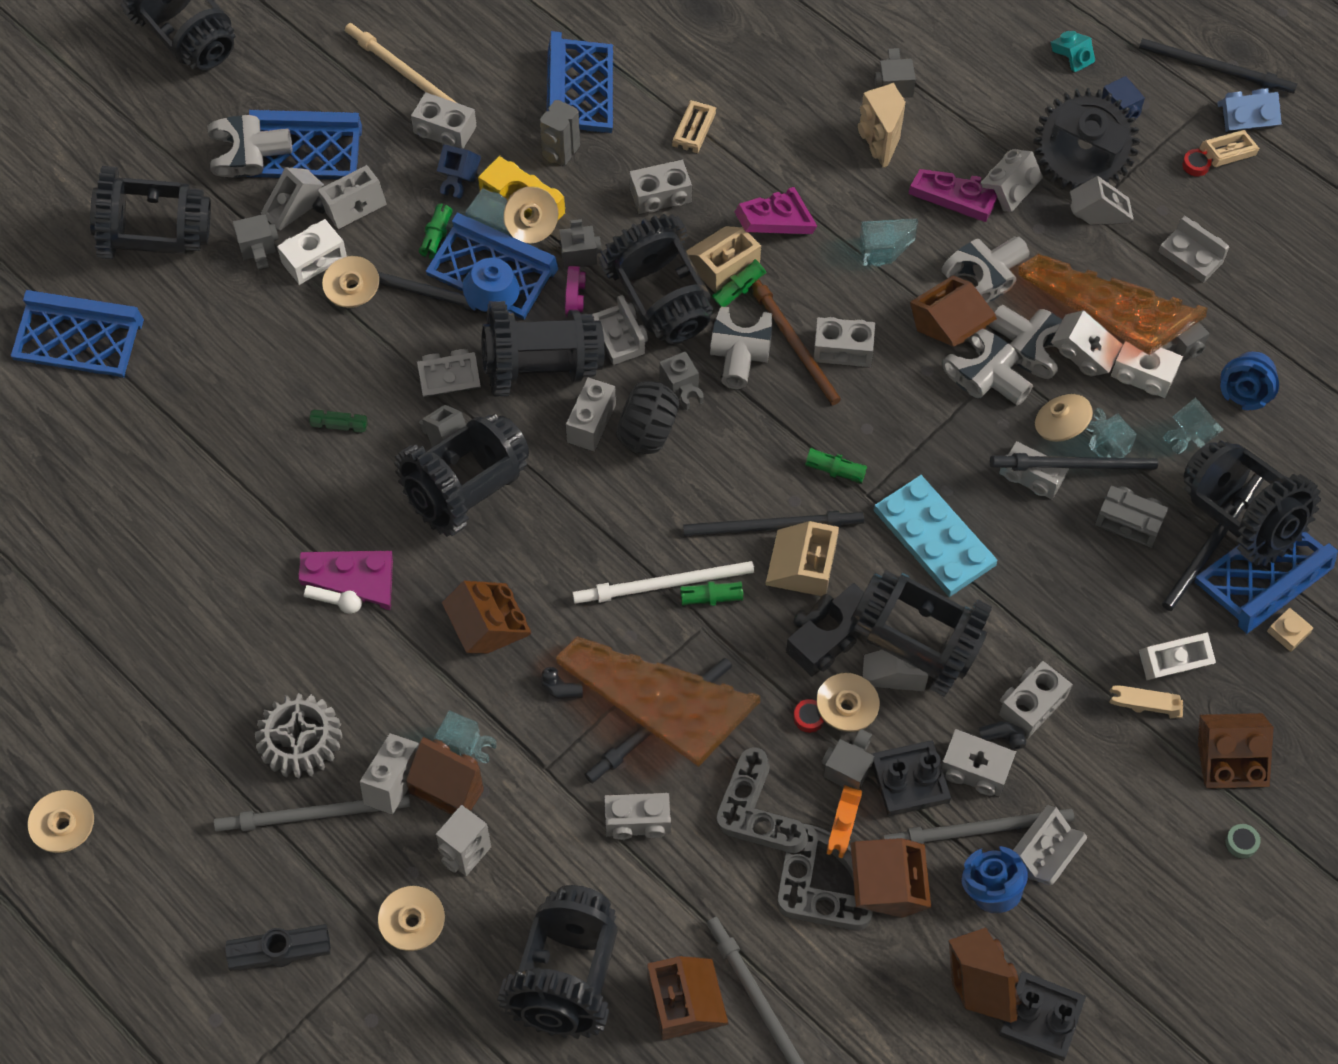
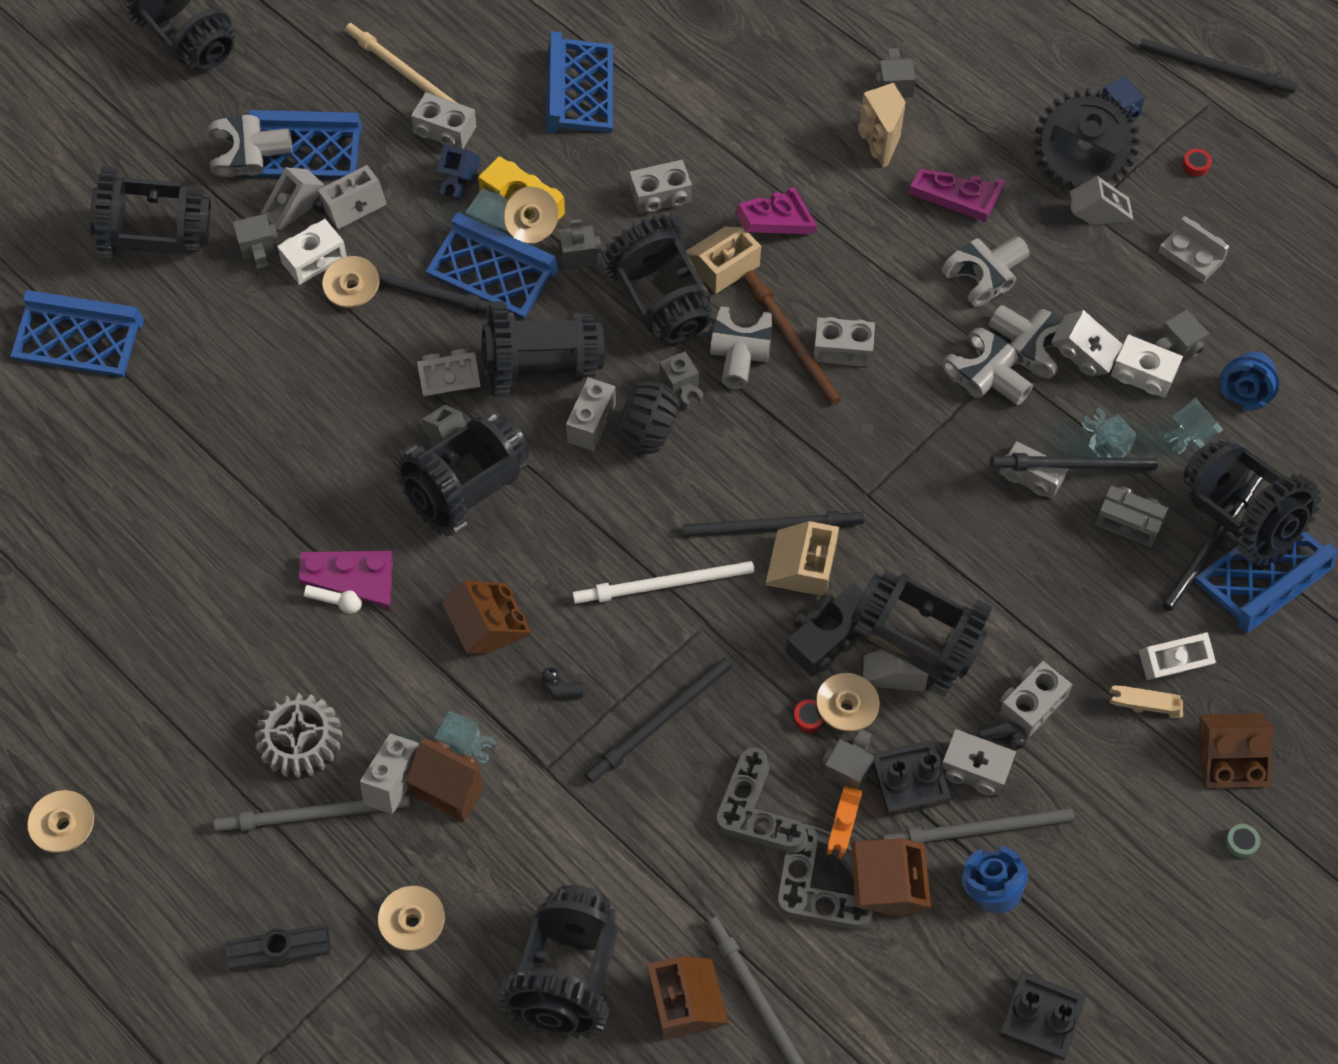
dark green axle [309,409,368,432] -> none
green pin [419,204,453,259] -> none
light grey brick [436,805,491,876] -> none
blue cone [462,258,520,312] -> none
dark grey brick [540,100,580,166] -> none
clear orange wing [556,636,760,767] -> none
magenta plate [565,266,586,318] -> none
light grey bracket [592,295,648,365] -> none
light grey bracket [605,793,671,840] -> none
tan tile [672,100,716,153] -> none
green pin [681,581,743,606] -> none
green pin [712,259,767,307] -> none
green pin [805,448,867,484] -> none
clear light blue slope [859,219,918,266] -> none
medium azure plate [874,475,998,597] -> none
reddish brown slope [910,275,997,347] -> none
reddish brown slope [948,927,1020,1023] -> none
light grey bracket [981,149,1043,212] -> none
light grey bracket [1013,805,1087,885] -> none
clear orange wing [1018,254,1208,356] -> none
tan dish [1035,394,1093,442] -> none
teal bracket [1051,31,1095,72] -> none
tan tile [1200,130,1260,167] -> none
medium blue bracket [1218,89,1282,132] -> none
tan plate [1267,608,1313,652] -> none

